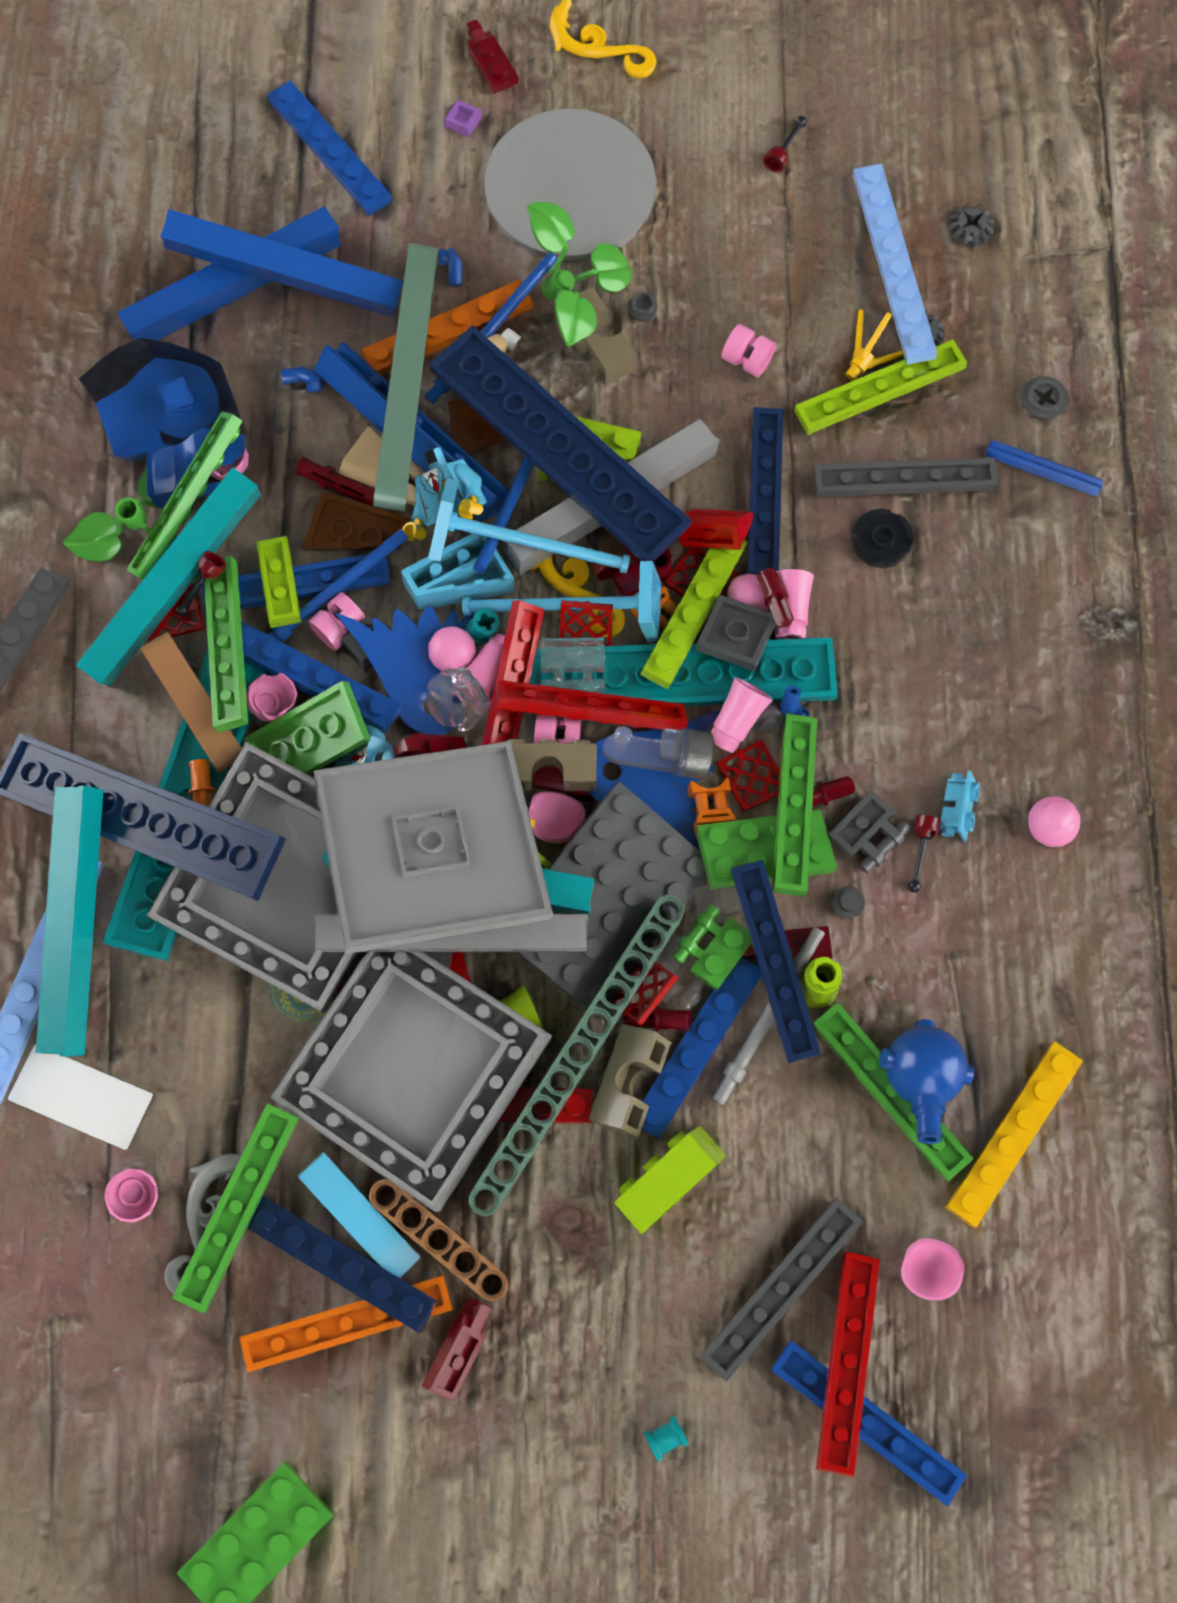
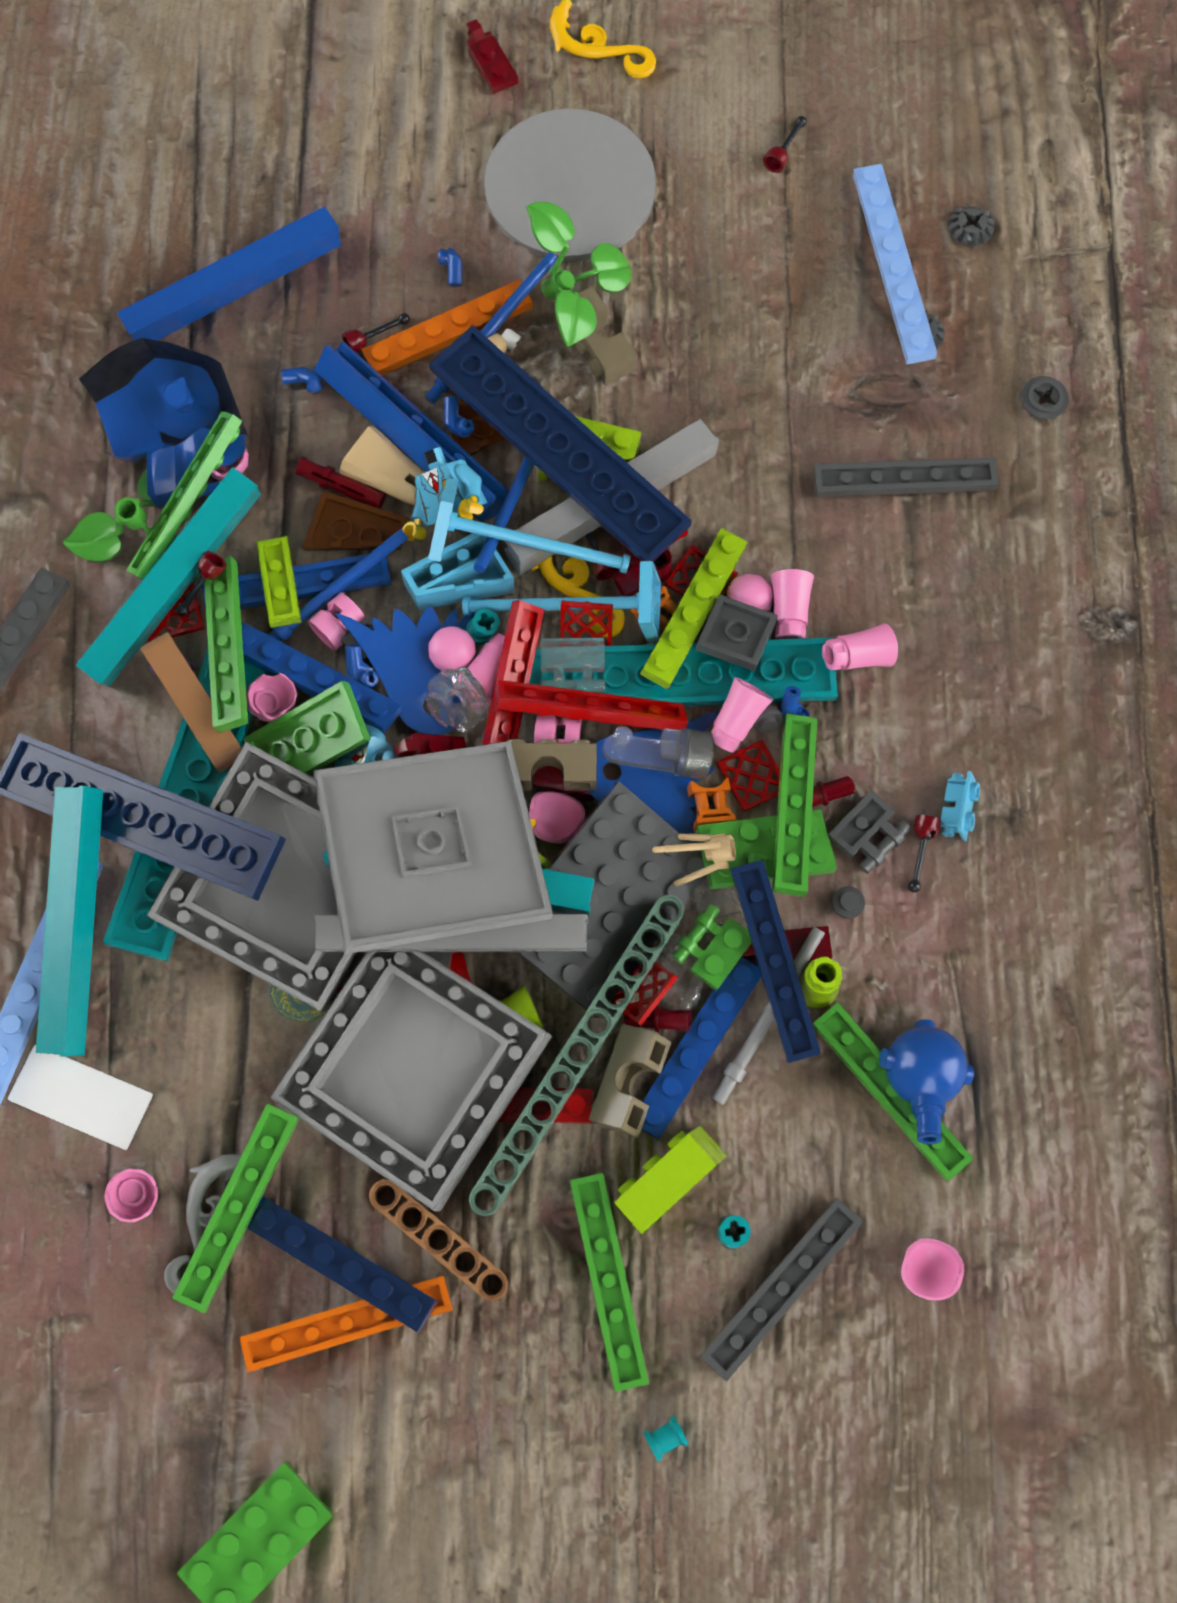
blue tile [161,209,403,317] -> none
orange axle [189,759,215,807] -> none
blue plate [268,80,392,216] -> none
medium azure slope [298,1152,421,1278] -> none
sand green beam [373,242,438,511] -> none
dark red hinge [422,1297,492,1401] -> none
medium lavender tile [444,100,482,138] -> none
dark grey plate [628,292,658,321] -> none
red tile [680,508,753,550] -> none
bright pink wheel [721,323,777,378] -> none
dark blue plate [747,407,784,574] -> none
dark red axle [757,568,794,628] -> none
blue plate [770,1340,968,1506] -> none
lime plate [794,339,967,435] -> none
red plate [815,1251,880,1478] -> none
yellow plant [845,309,904,381] -> none
black tile [851,508,914,568] -> none
yellow plate [945,1042,1083,1228] -> none
blue axle [986,440,1103,496] -> none
bright pink piece [1028,796,1080,847] -> none
none -> hinge [342,313,410,354]
none -> blue arm [345,644,379,688]
none -> blue arm [444,396,474,438]
none -> bright green plate [570,1173,649,1392]
none -> tan plant [652,833,736,887]
none -> teal bush [717,1215,751,1249]
none -> bright pink plant [822,623,898,670]

